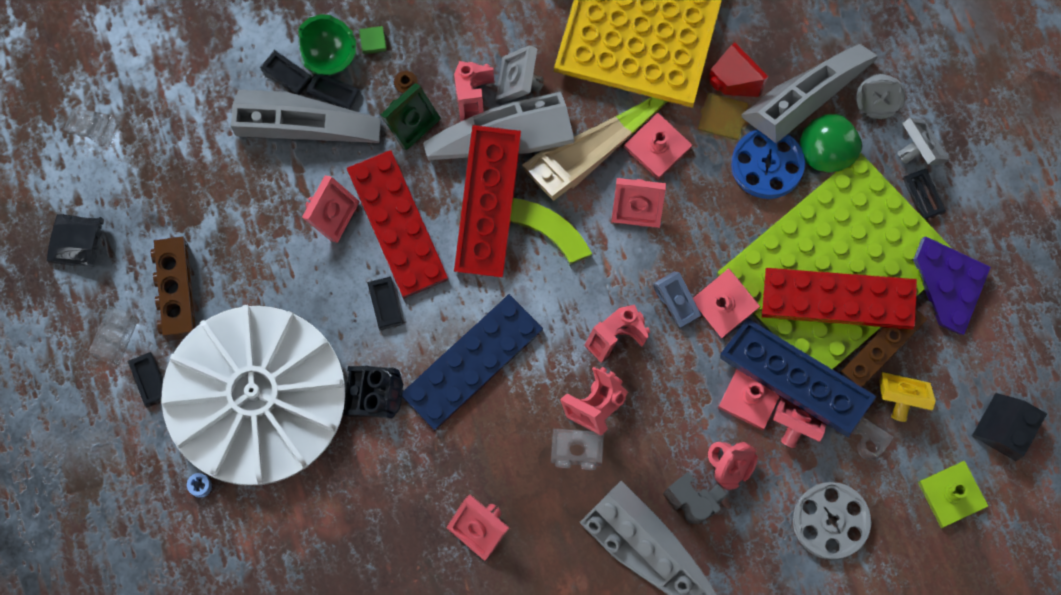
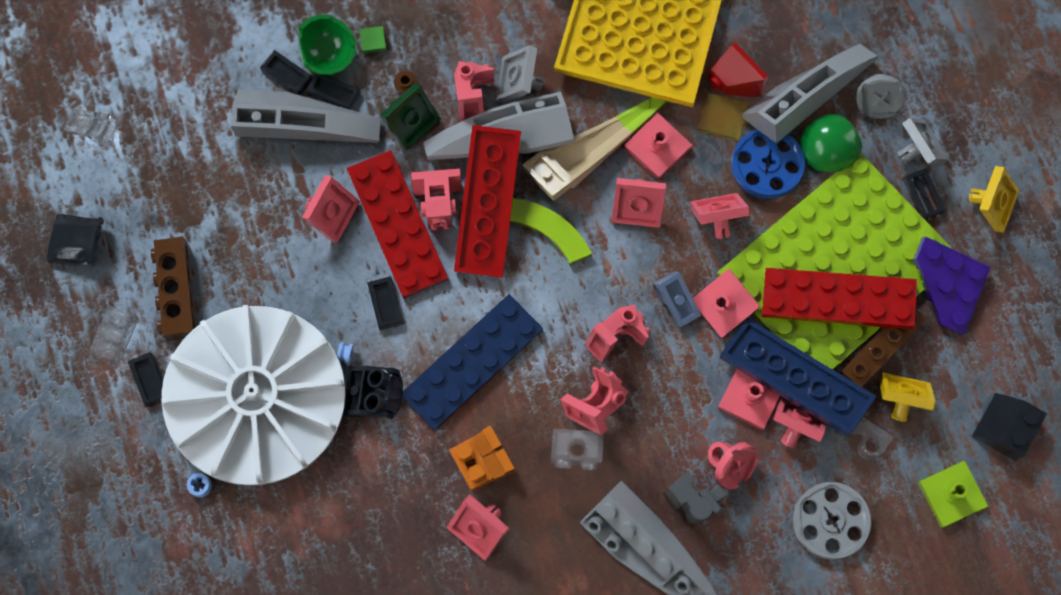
none -> light blue bush [337,342,354,366]
none -> coral tile [411,169,462,231]
none -> orange hips [449,425,516,491]
none -> coral tile [690,193,750,239]
none -> yellow tile [969,166,1019,233]

